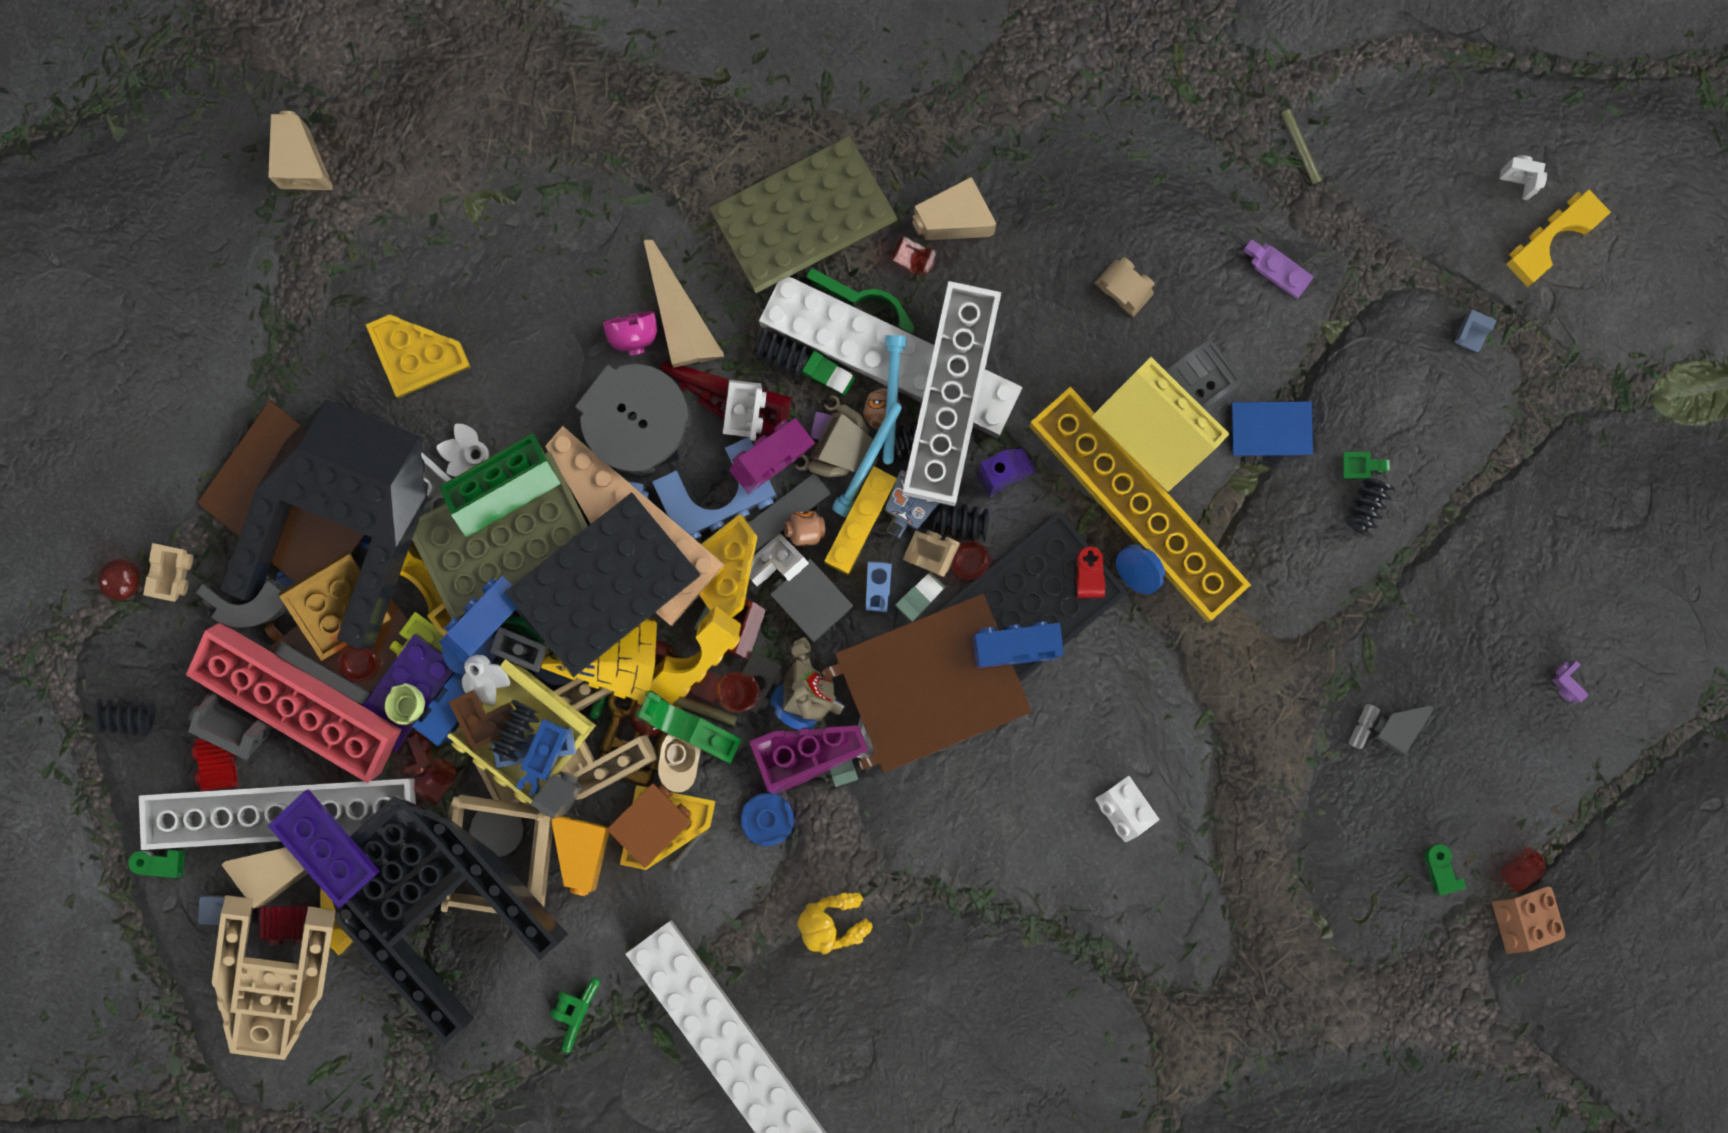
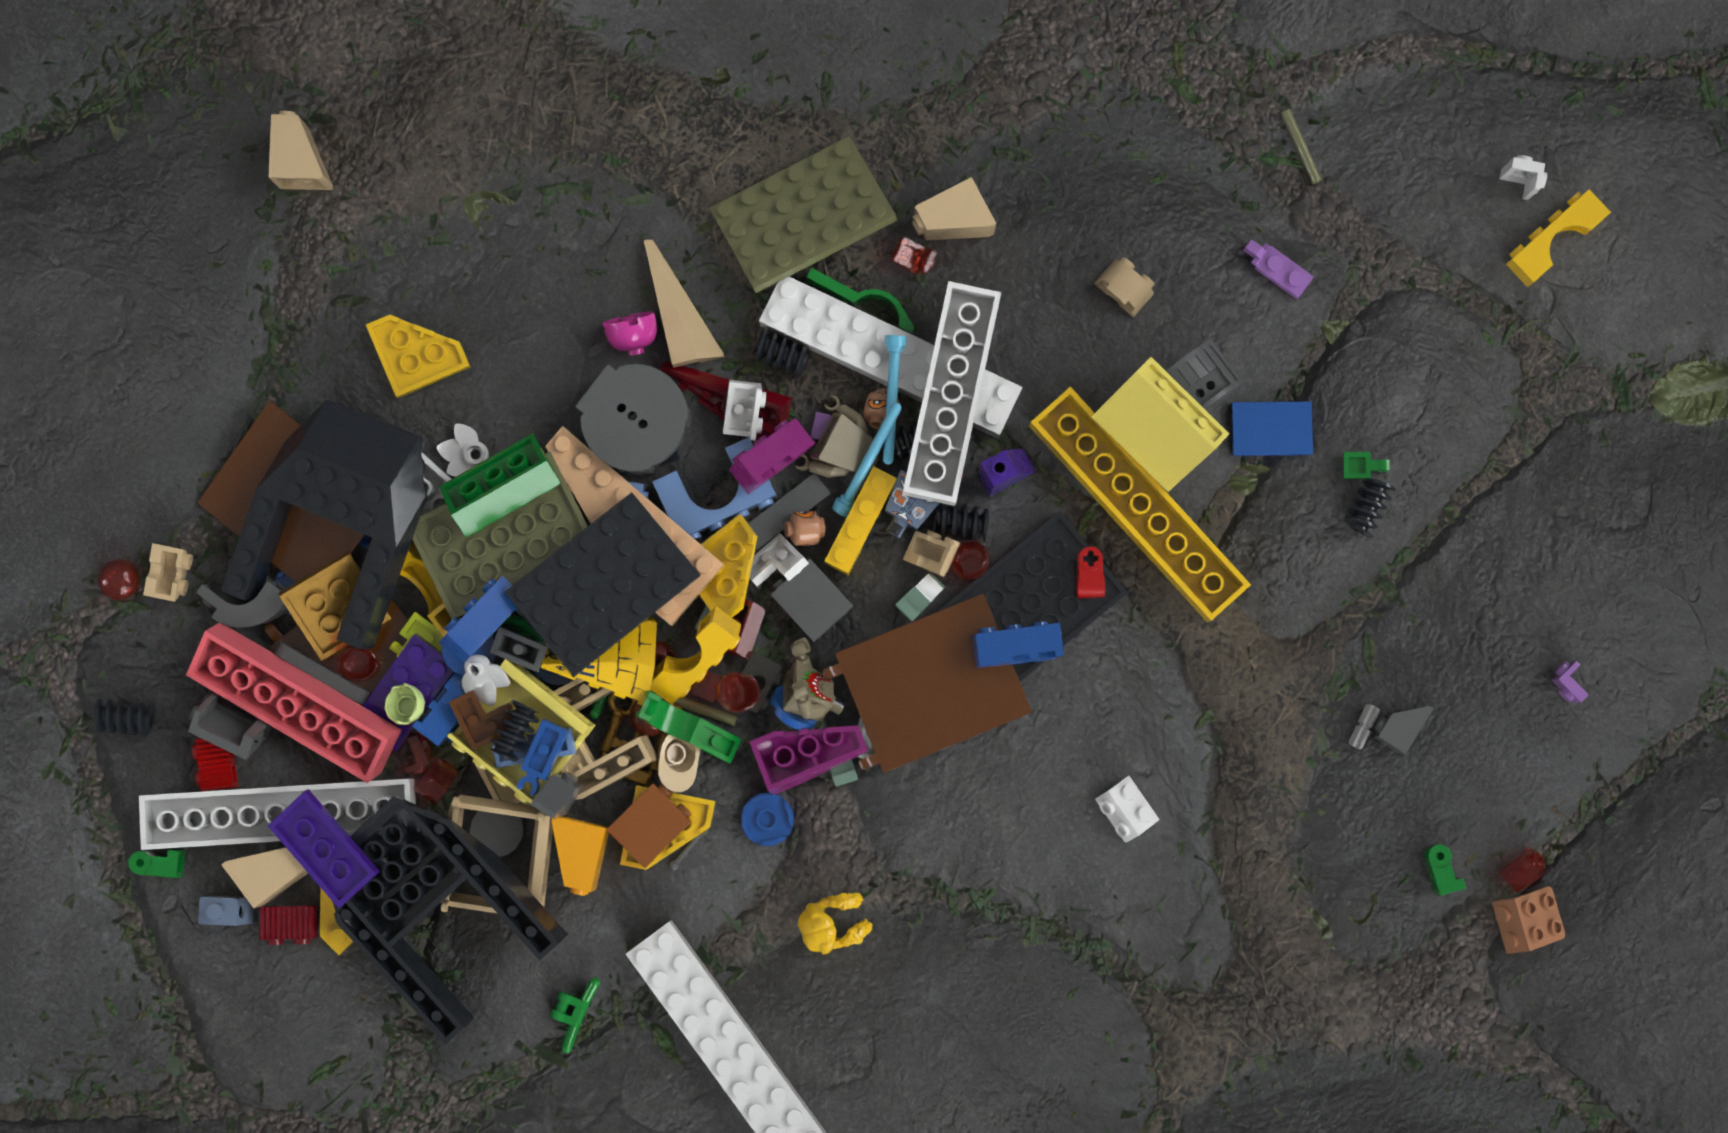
tan wedge [212,895,336,1060] -> none
green leg [802,350,856,397] -> none
medium blue leg [866,561,892,612] -> none
blue tile [1116,544,1165,594] -> none
sand blue panel [1454,309,1497,352] -> none

